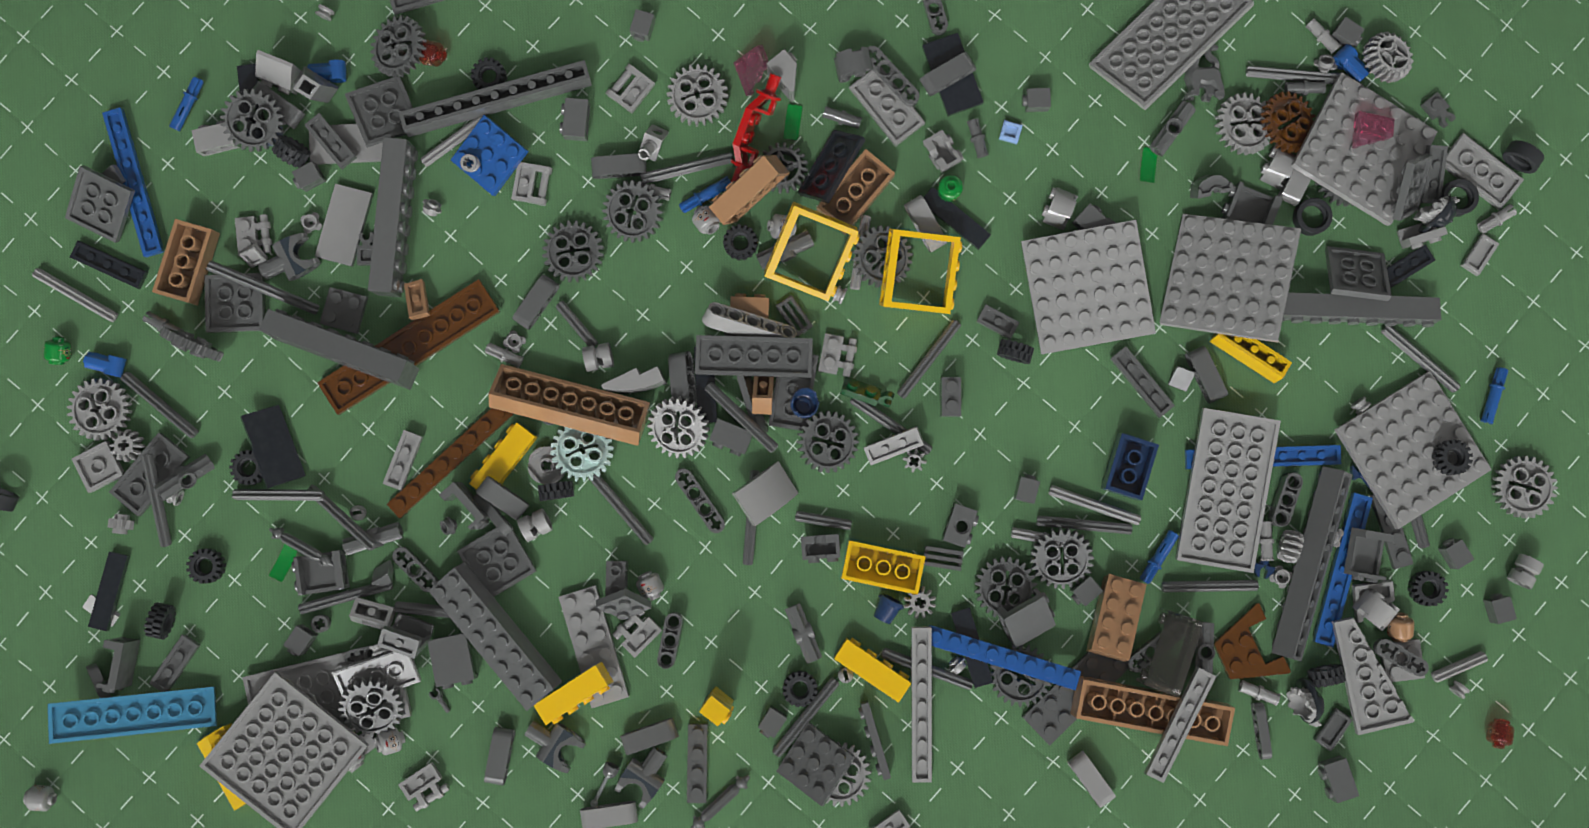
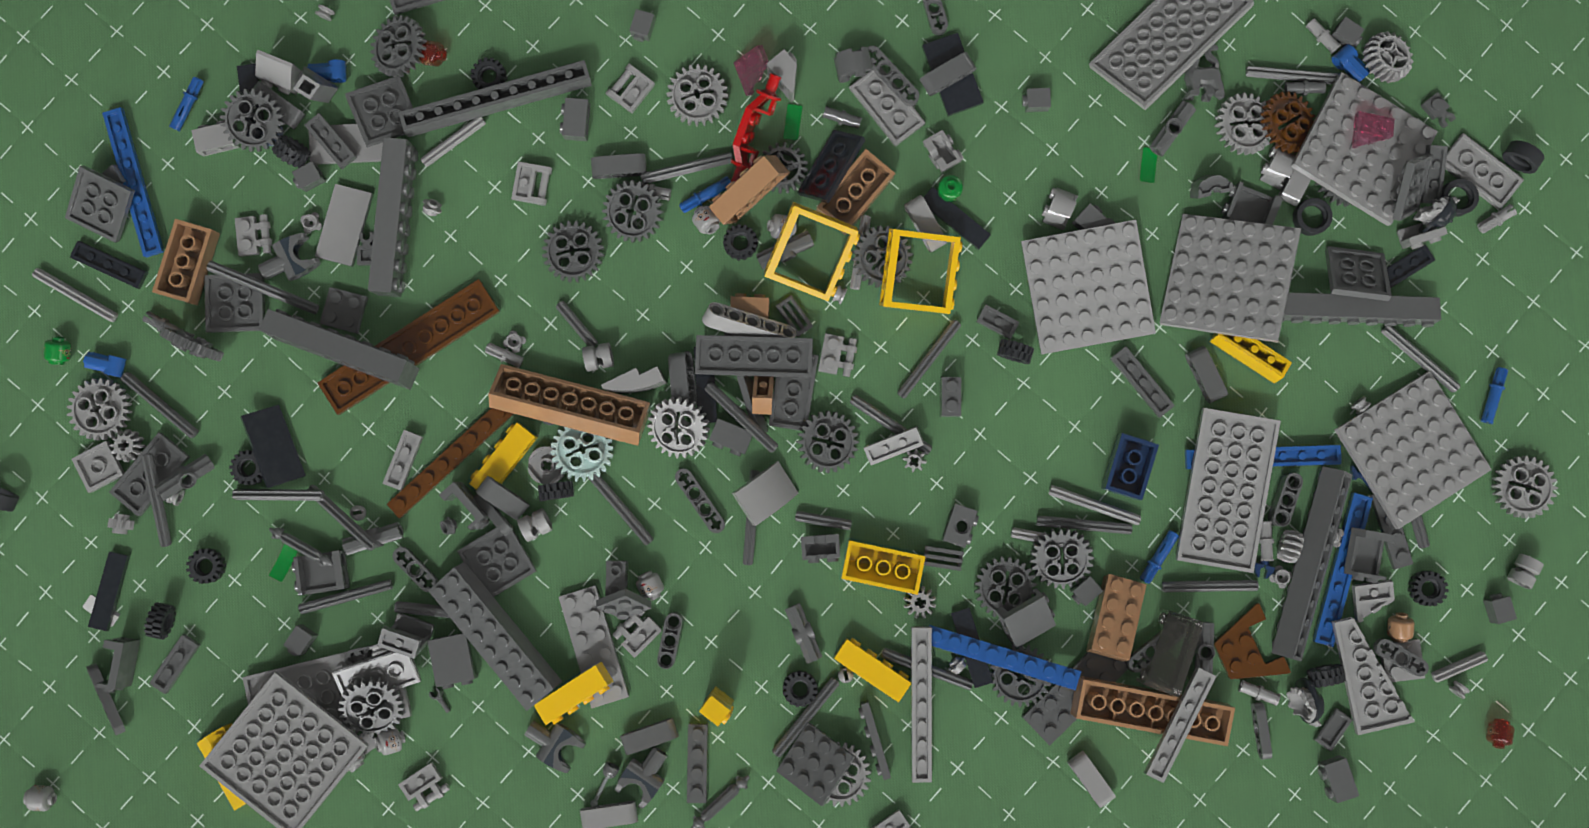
dark azure plate [48,687,217,744] -> none
light grey tile [239,243,268,268] -> none
dark grey bush [311,615,331,633] -> none
light grey brick [349,597,396,629] -> none
dark grey slope [371,560,394,585] -> none
medium nougat plate [404,279,430,320] -> none
blue plate [451,115,529,196] -> none
light grey bush [460,154,480,172] -> none
dark grey beam [484,726,515,786] -> none
dark grey beam [512,274,560,330] -> none
light grey bracket [638,125,669,161] -> none
dark grey brick [758,705,787,738] -> none
dark blue hair [790,387,820,418] -> none
dark green plate [840,377,894,407] -> none
dark blue piece [874,593,904,624] -> none
dark grey pin [967,118,989,159] -> none
light blue tile [999,120,1023,144] -> none
dark grey brick [1013,474,1040,504] -> none
slope [1168,366,1195,392] -> none
light grey plate [1314,55,1337,73] -> none
light grey cylinder [1352,589,1400,631] -> none
black tyre [1432,439,1473,475] -> none
dark grey brick [1438,538,1474,569] -> none
light grey tile [1460,233,1499,276] -> none

